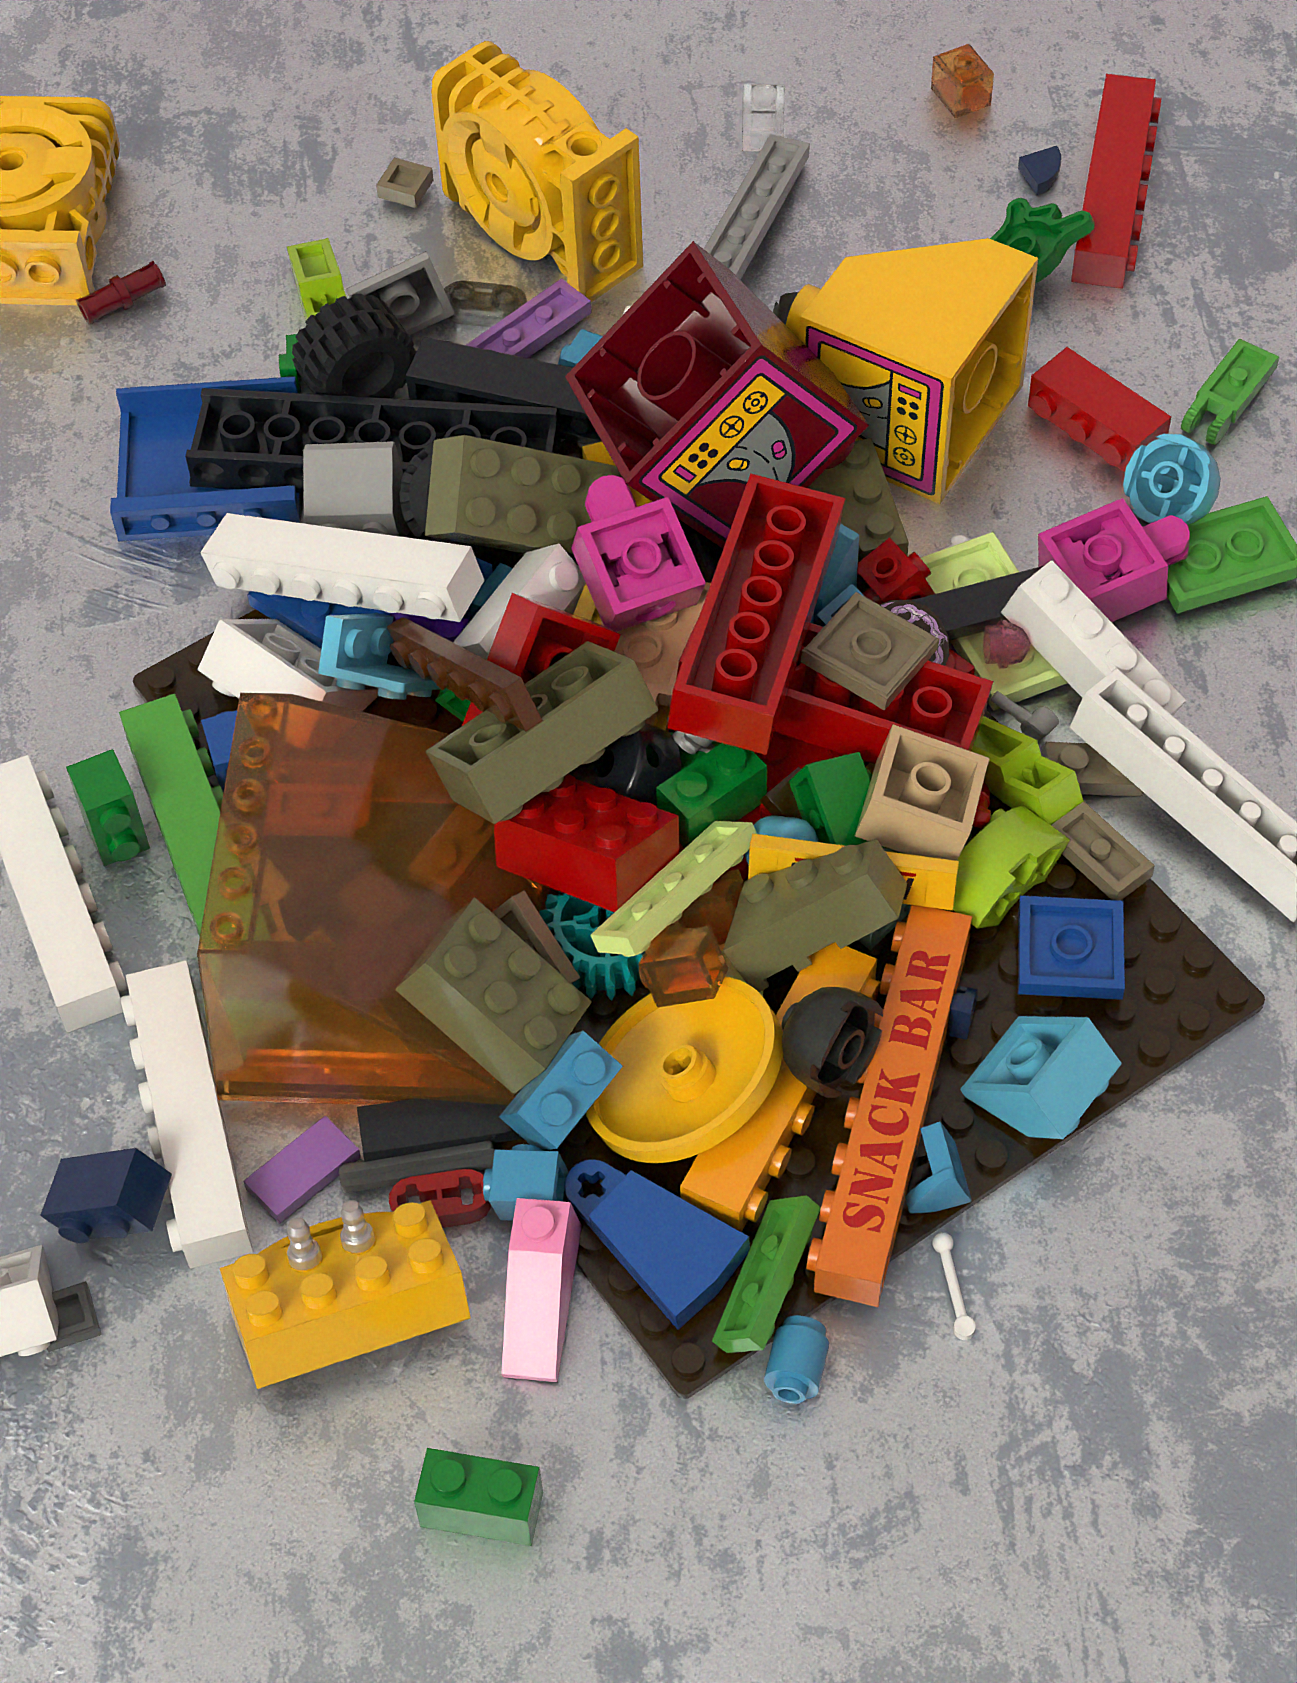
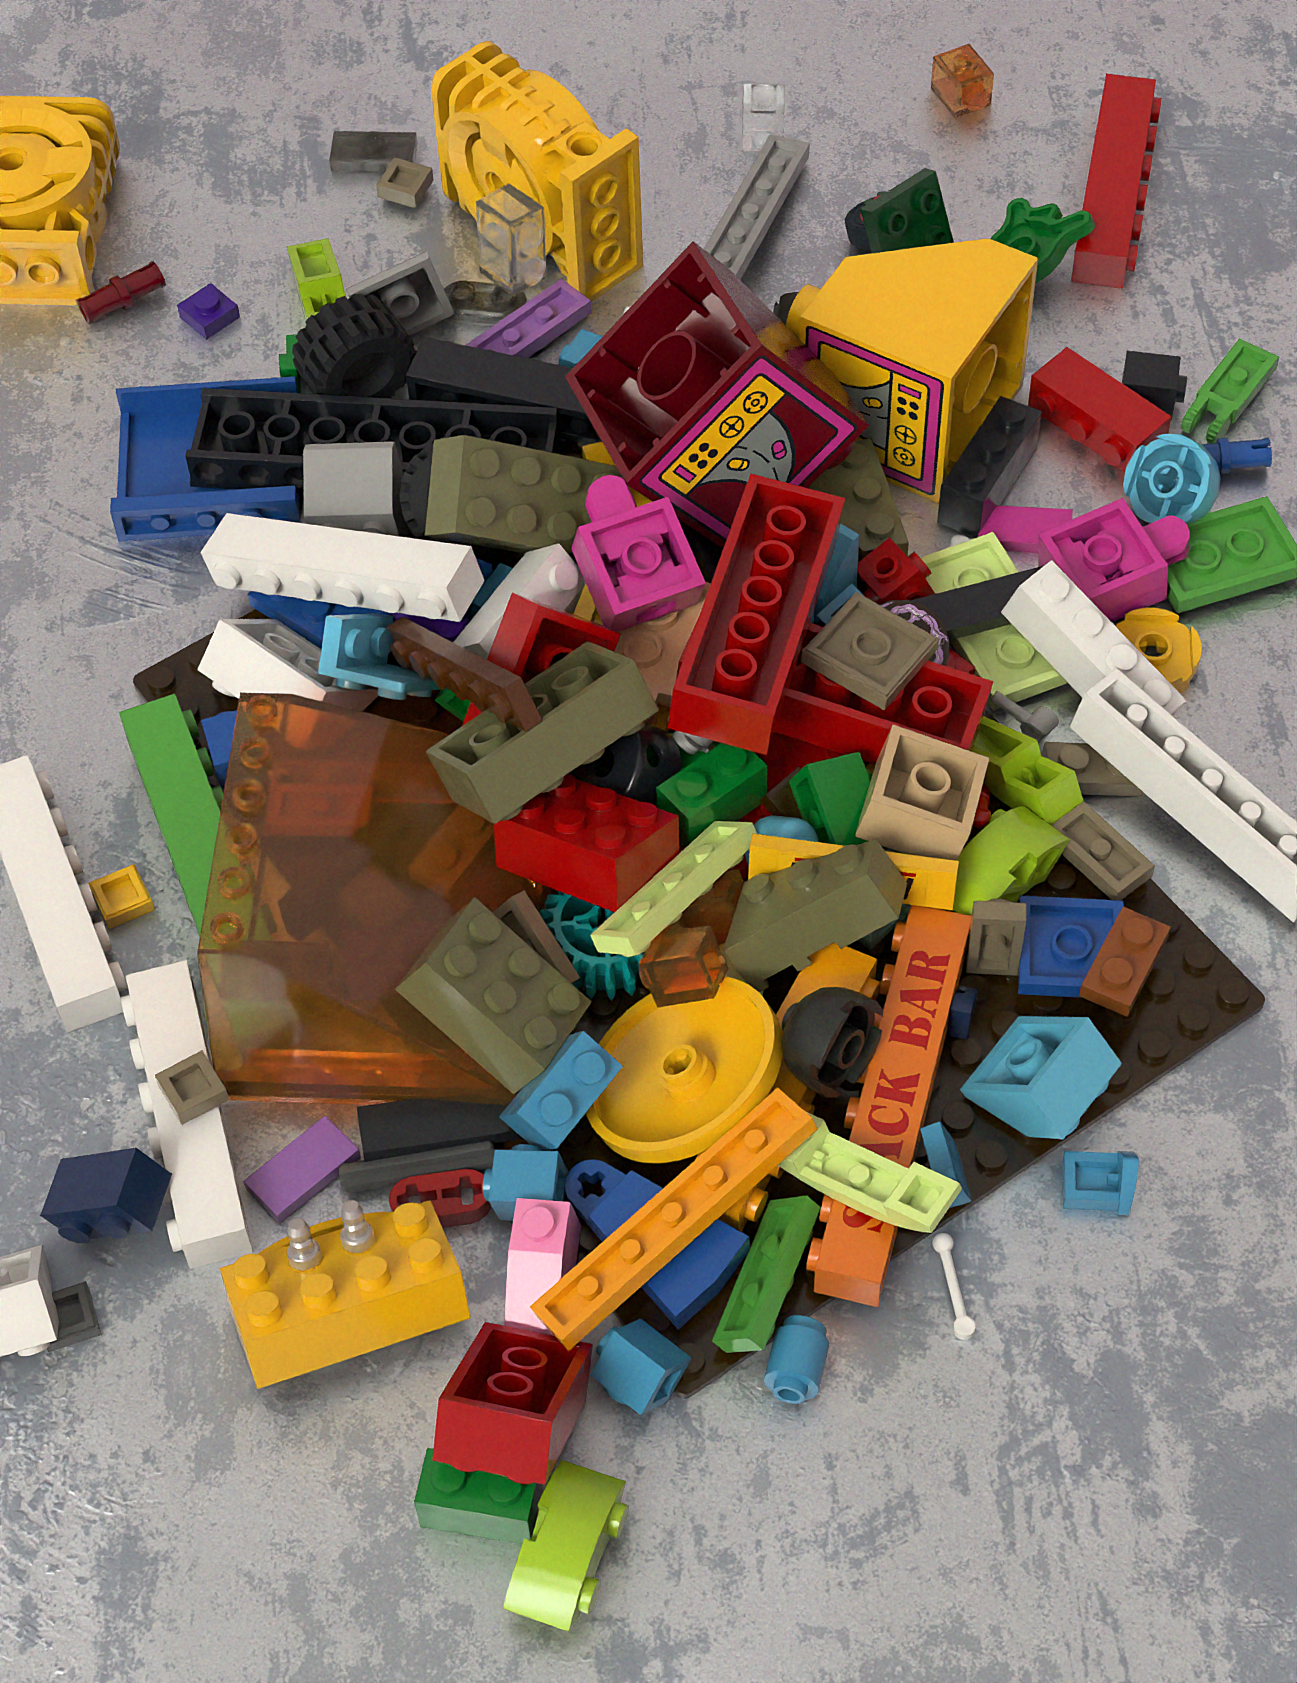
green brick [66,749,150,867] -> none
clear pink plate [983,620,1030,669] -> none
dark blue tile [1018,145,1061,195] -> none
none -> yellow tile [88,864,155,930]
none -> dark tan plate [155,1050,229,1125]
none -> dark purple plate [177,283,240,340]
none -> clear smoke plate [329,131,418,172]
none -> red brick [432,1322,593,1485]
none -> clear brick [476,183,546,297]
none -> lime brick [503,1460,629,1632]
none -> light orange plate [529,1087,818,1351]
none -> dark azure brick [590,1319,692,1415]
none -> yellowish green slope [778,1111,962,1233]
none -> dark green plate [844,168,954,253]
none -> black brick [937,396,1042,538]
none -> dark tan plate [966,899,1026,976]
none -> dark pink tile [978,505,1073,553]
none -> dark azure tile [1062,1151,1139,1215]
none -> dark orange plate [1079,907,1171,1017]
none -> yellow plate [1113,608,1202,693]
none -> black brick [1122,350,1187,420]
none -> blue pin [1201,437,1272,475]

